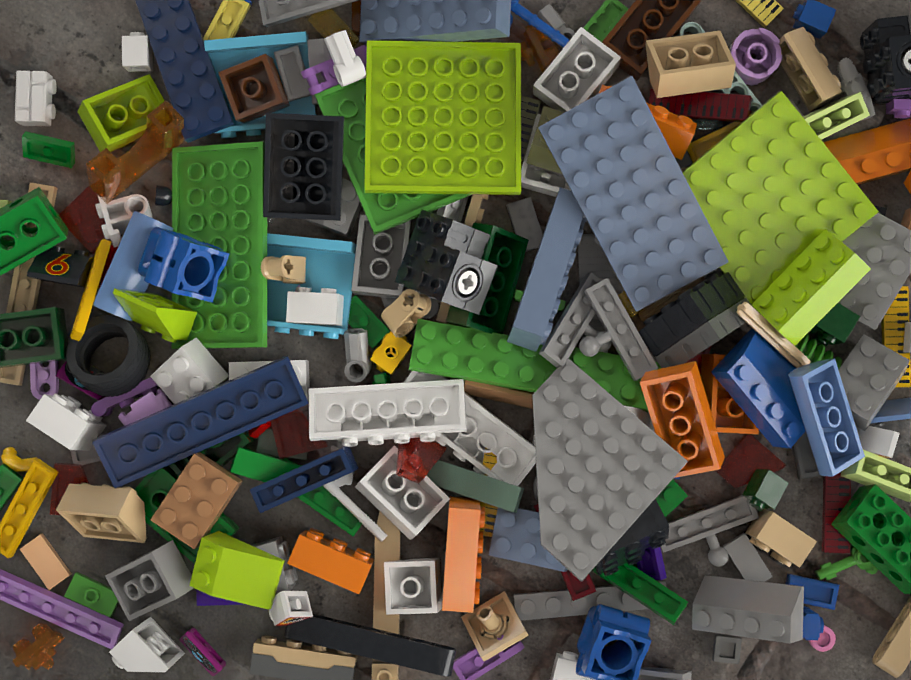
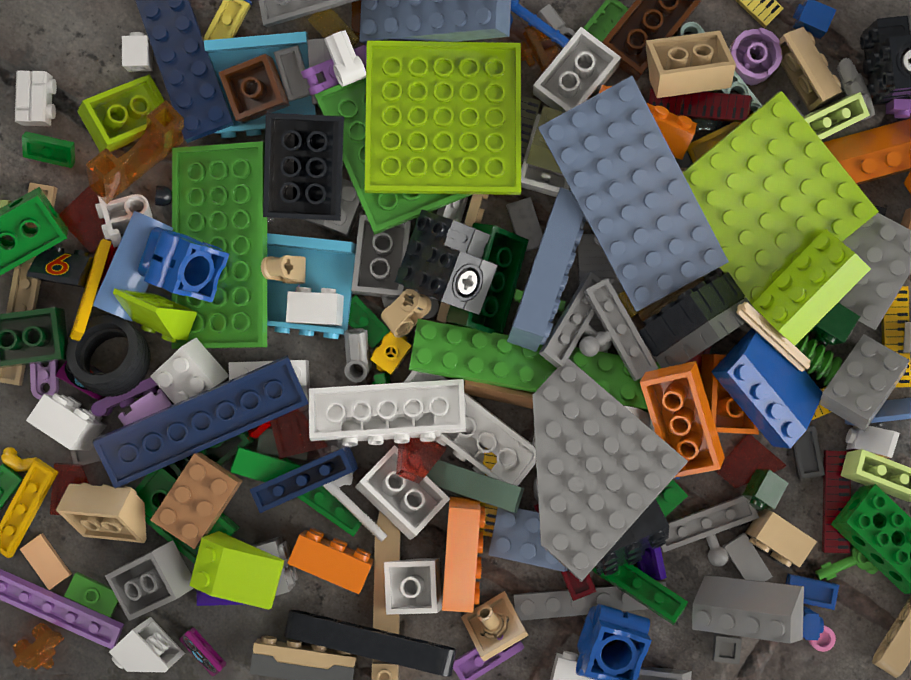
white slope [269,591,313,626] -> none
medium blue brick [788,358,865,476] -> none

